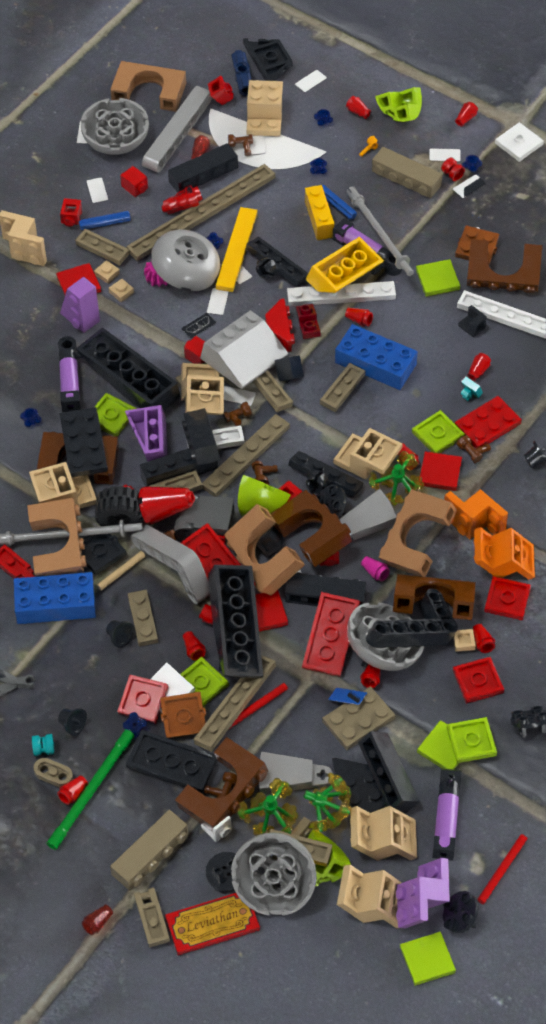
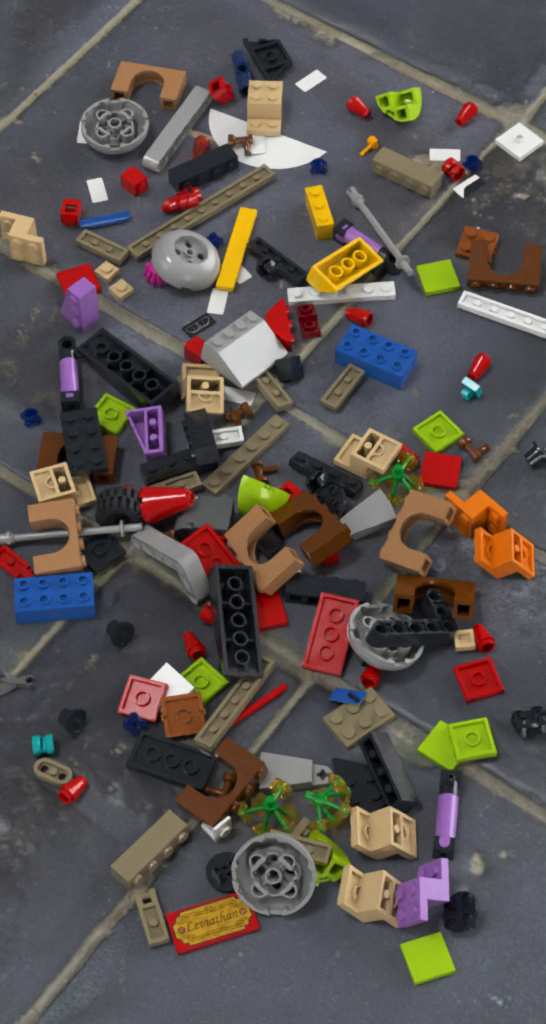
green piece [46,729,135,850] -> none
clear red cone [81,904,113,935] -> none
tan bar [96,551,146,591] -> none
dark tan plate [127,590,158,647] -> none
clear blue plate [314,109,333,126] -> none
blue axle [322,185,357,220] -> none
dark pink cone [361,556,390,582] -> none
red plate [455,396,522,449] -> none
black panel [458,305,487,337] -> none
red bar [477,834,528,904] -> none
red tile [484,576,531,621] -> none

